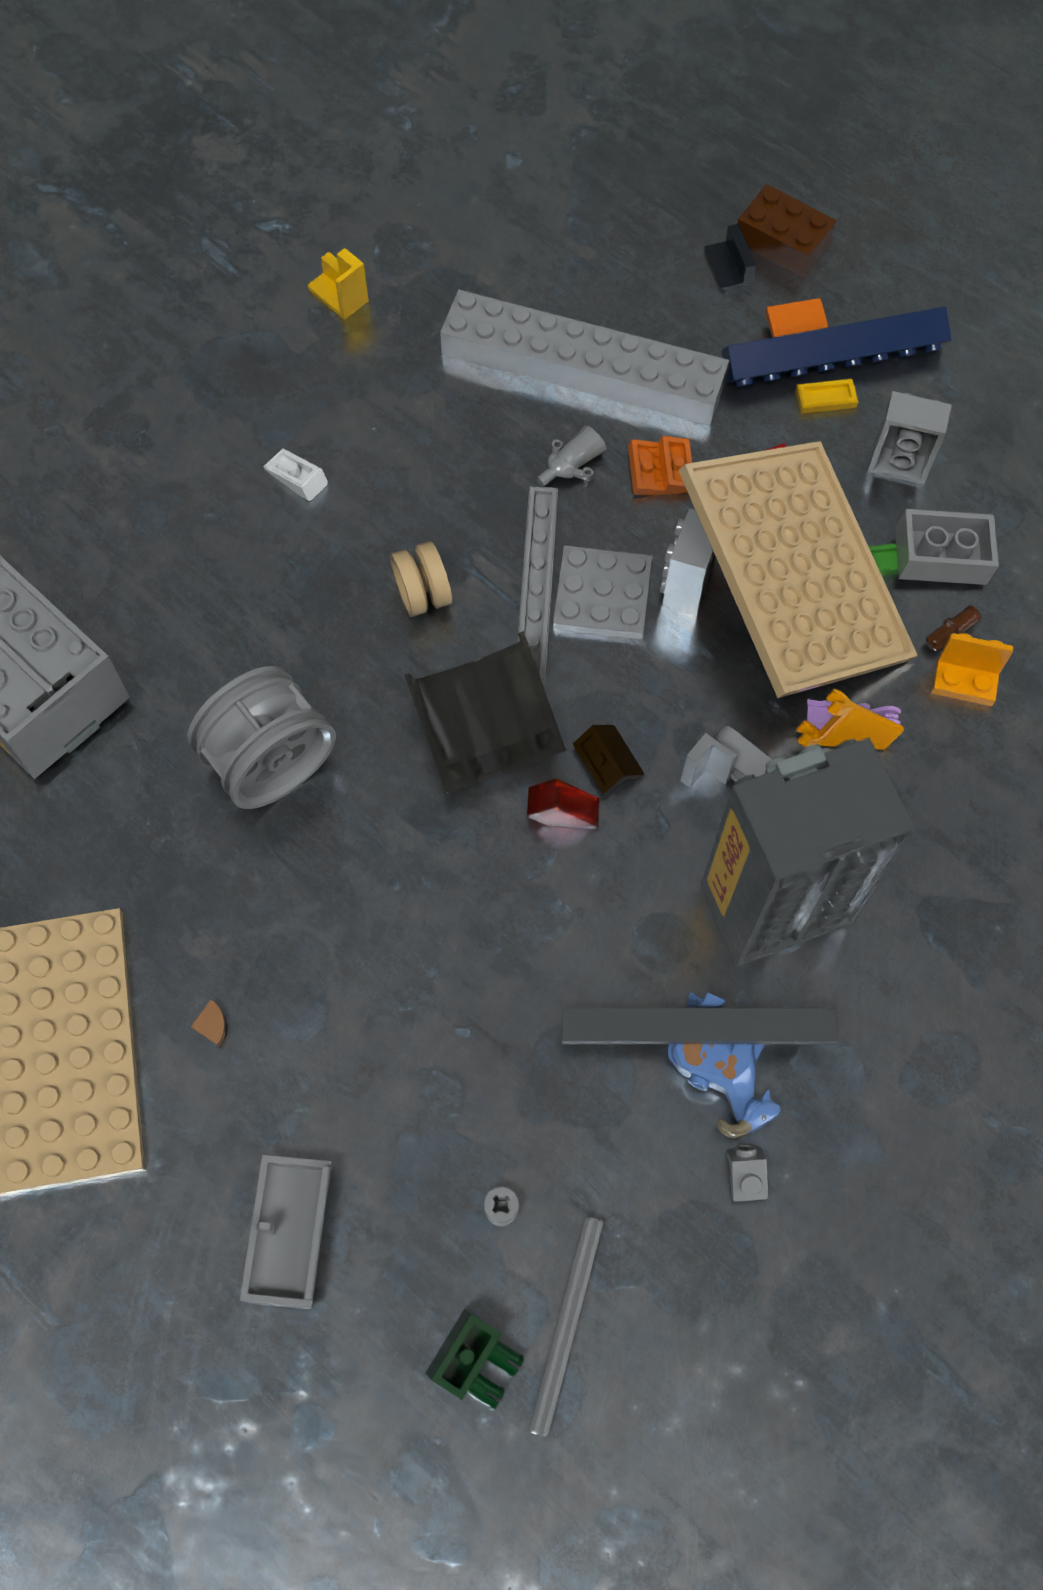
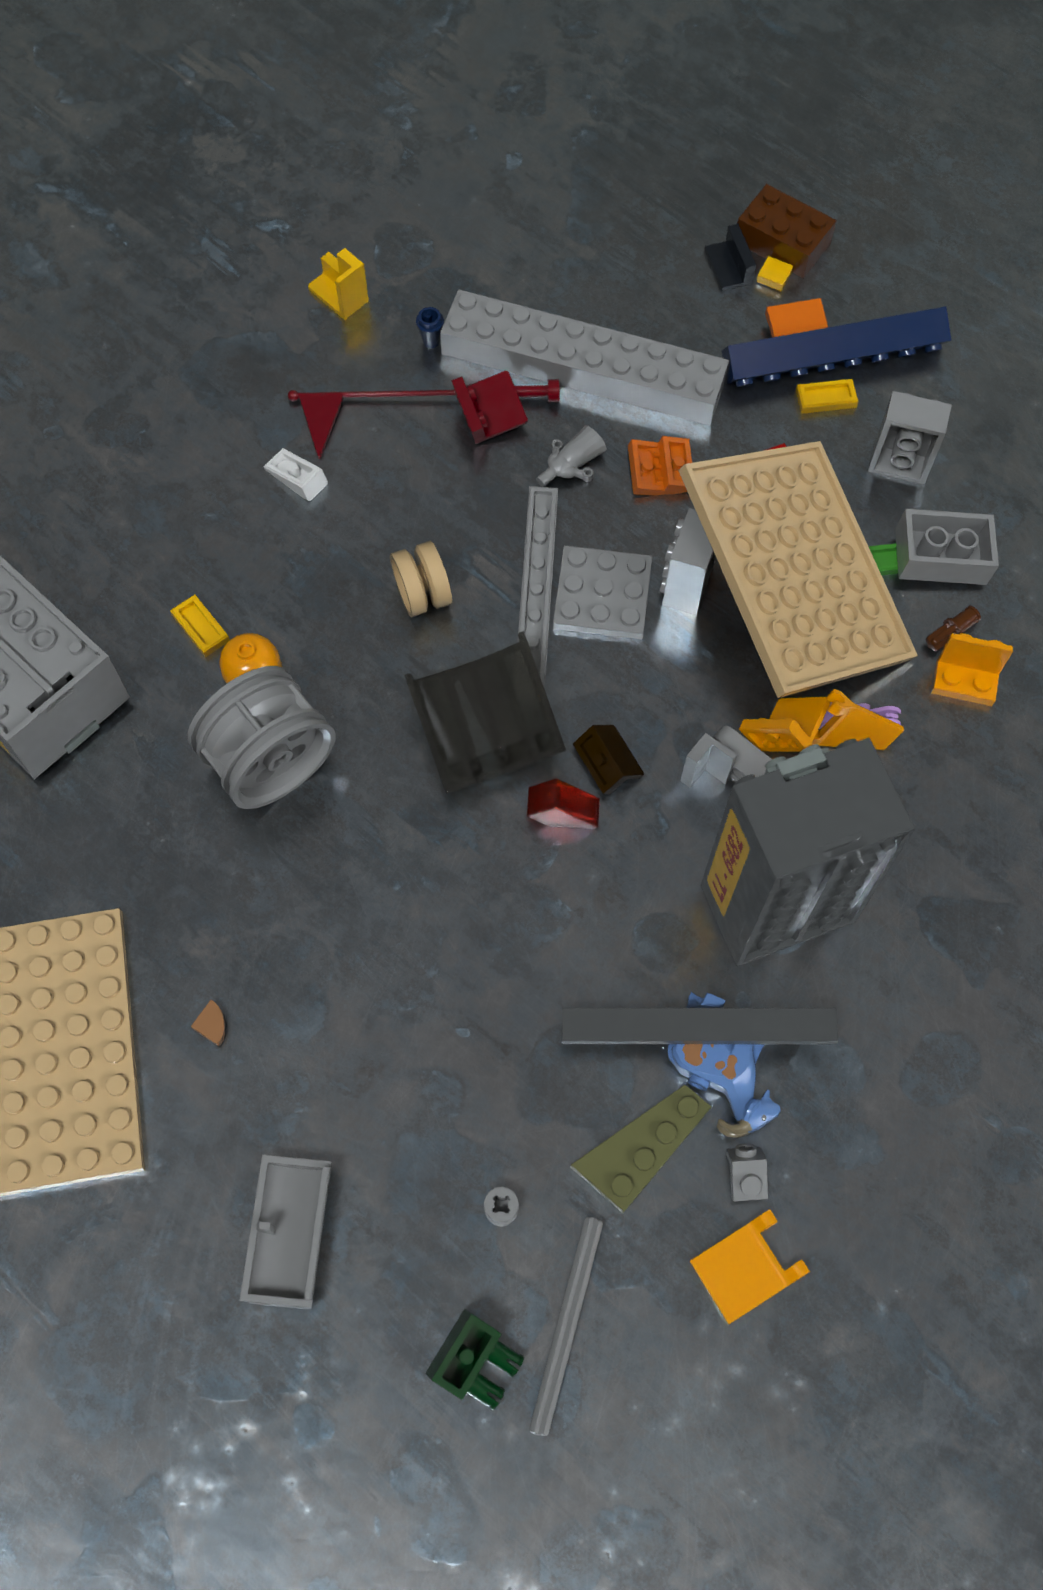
none -> yellow tile [170,594,230,658]
none -> light orange cylinder [219,633,282,684]
none -> dark red piece [288,379,560,460]
none -> dark blue cone [416,307,444,348]
none -> dark red bracket [452,371,528,444]
none -> olive wing [570,1085,711,1213]
none -> light orange flag [690,1209,810,1324]
none -> light orange bracket [739,697,831,752]
none -> yellow tile [756,256,793,291]

